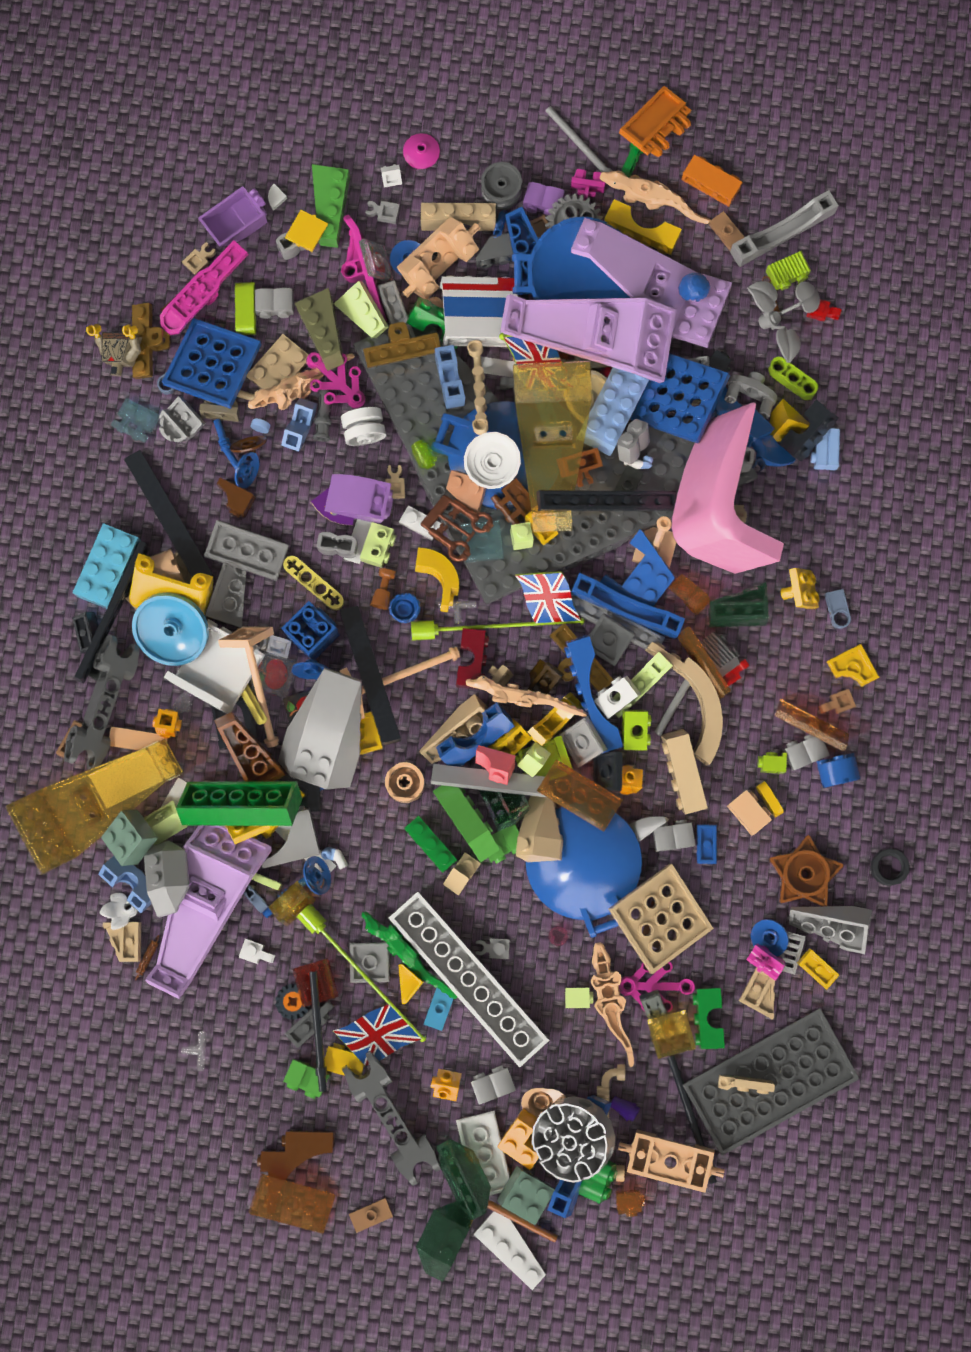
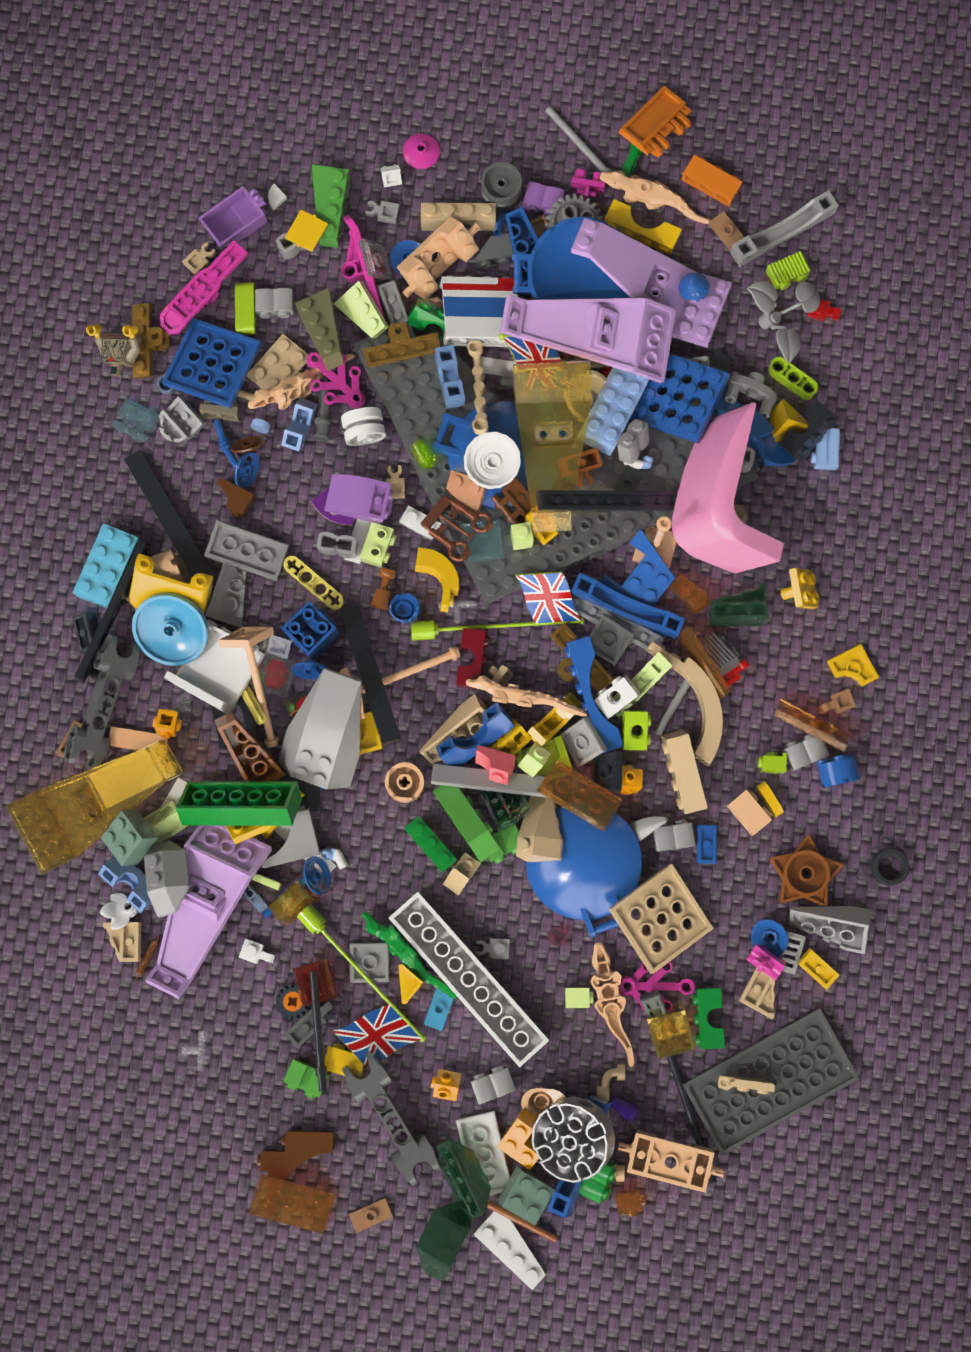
dark brown slope [527,659,564,694] -> none
sand blue piece [824,589,851,629] -> none

